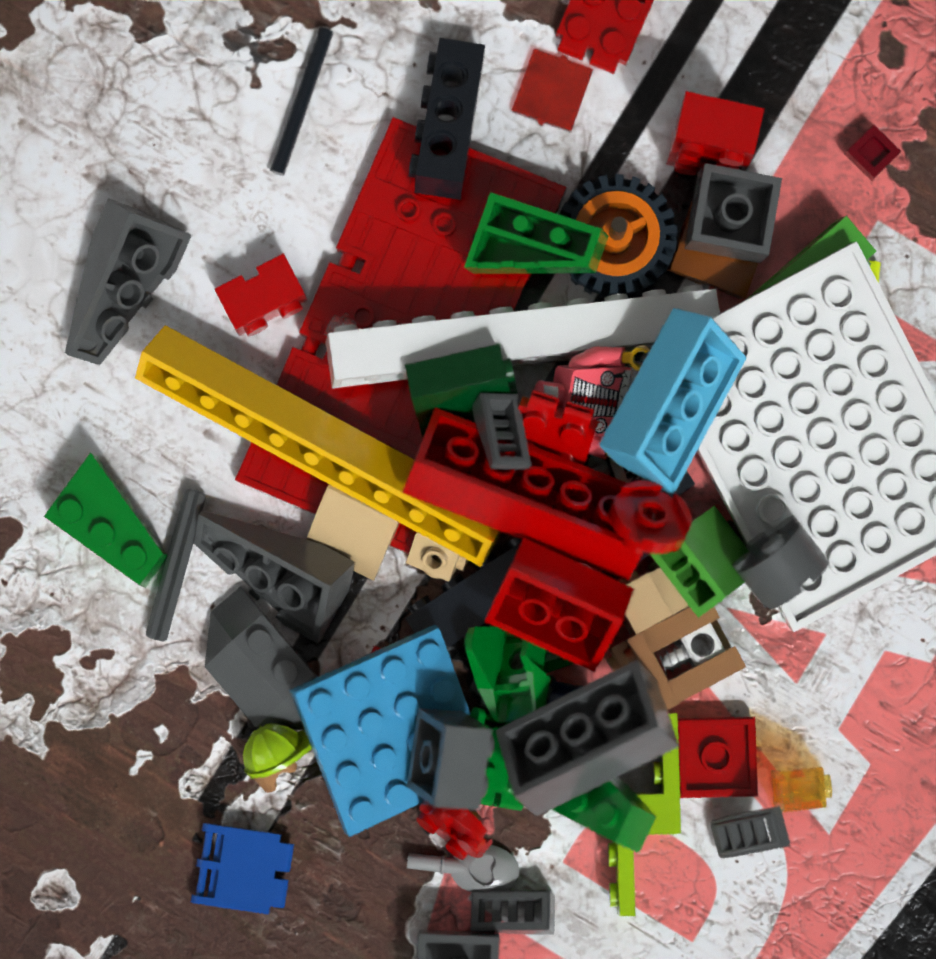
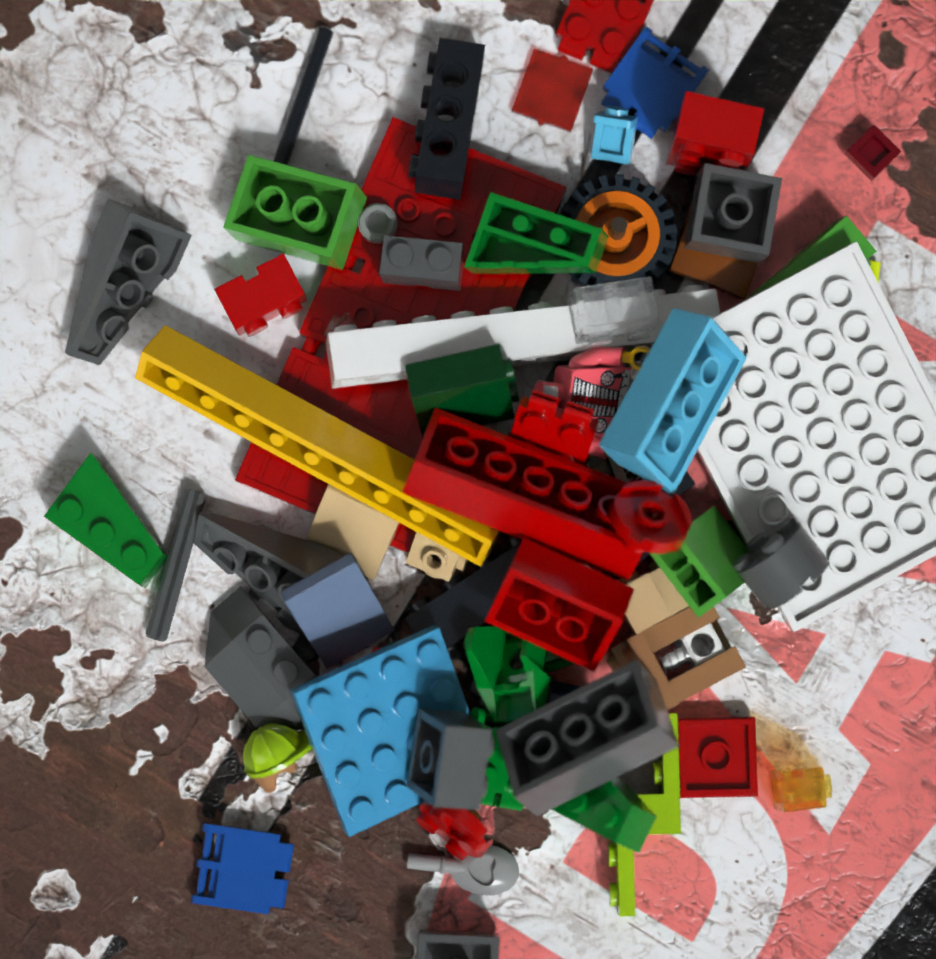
dark grey slope [471,890,555,935] -> none
dark grey slope [472,393,531,469] -> none
dark grey slope [710,806,790,859] -> none
none -> bright green brick [223,155,367,270]
none -> sand blue tile [280,553,395,669]
none -> light grey tile [358,203,398,244]
none -> dark grey brick [379,235,465,291]
none -> clear brick [567,276,660,347]
none -> medium azure bracket [591,106,638,165]
none -> blue plate [601,26,710,139]

